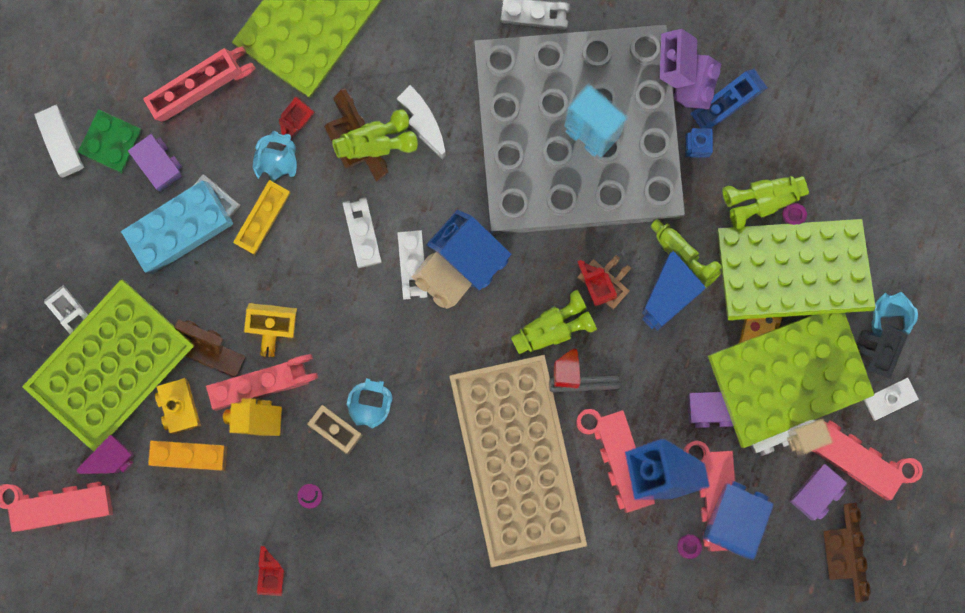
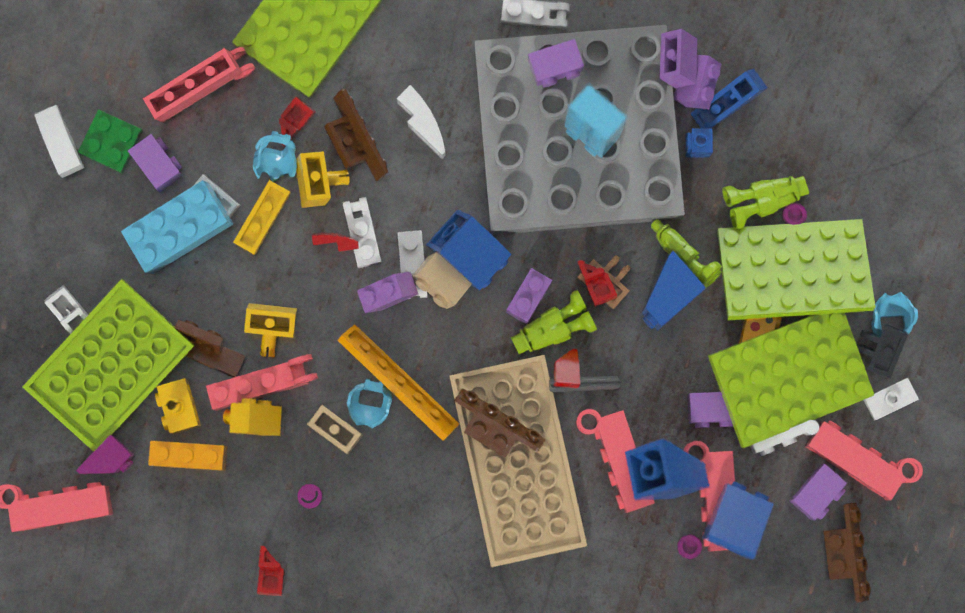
lime piece [332,109,418,159] -> none
tan brick [787,419,833,454] -> none
none -> yellow brick [296,151,349,208]
none -> red slope [312,233,359,252]
none -> light orange plate [337,324,459,441]
none -> medium lavender brick [357,272,418,313]
none -> reddish brown bracket [454,388,545,458]
none -> medium lavender brick [506,268,552,324]
none -> medium lavender brick [528,39,584,87]

